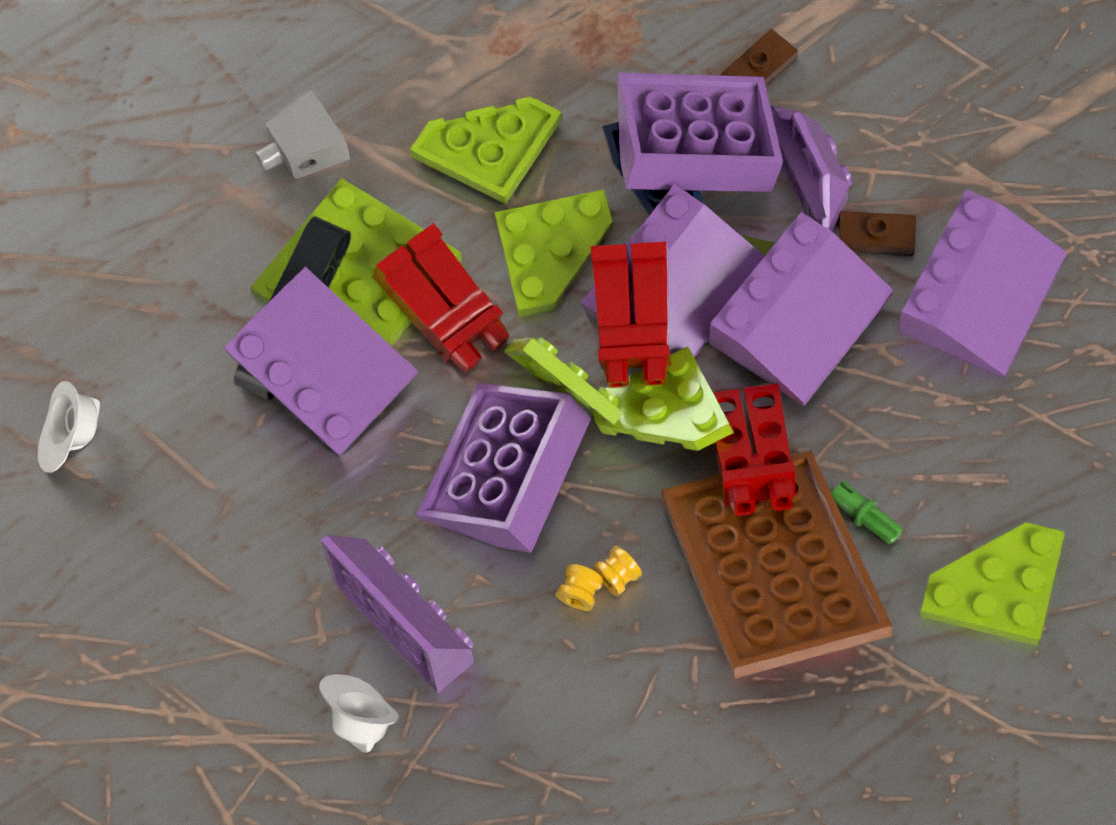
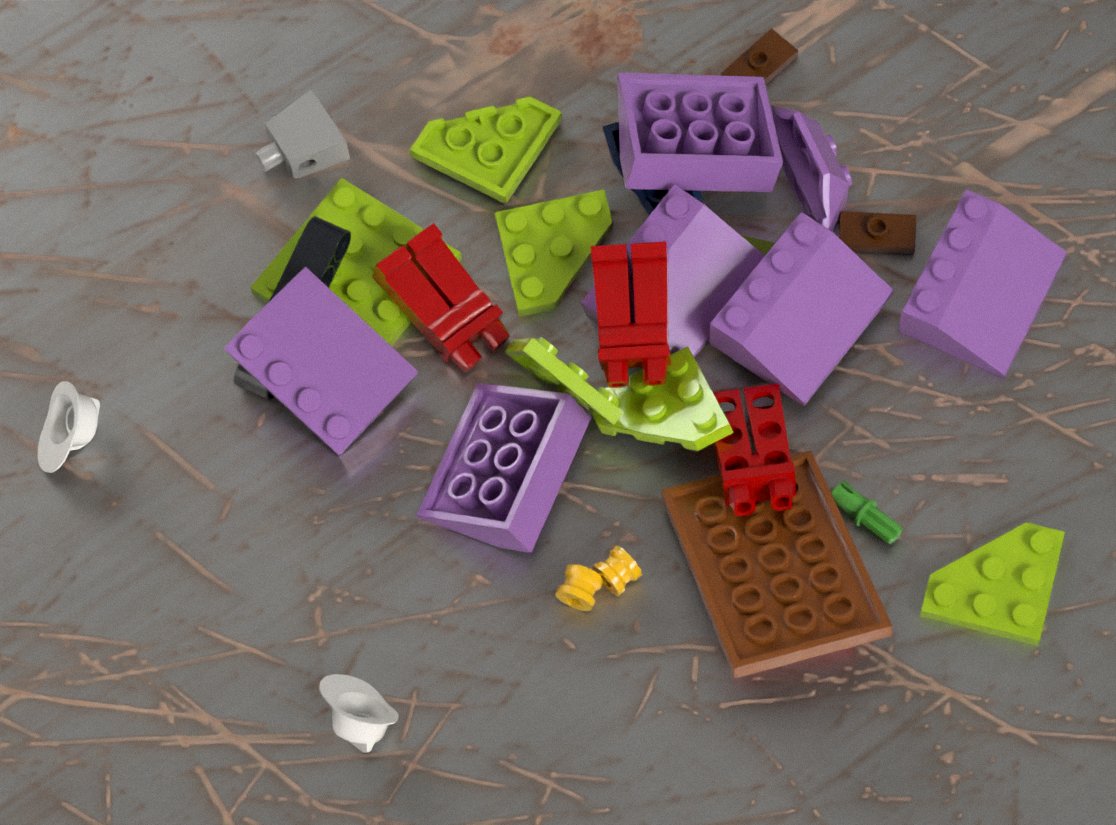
medium lavender slope [321,535,474,693] -> none

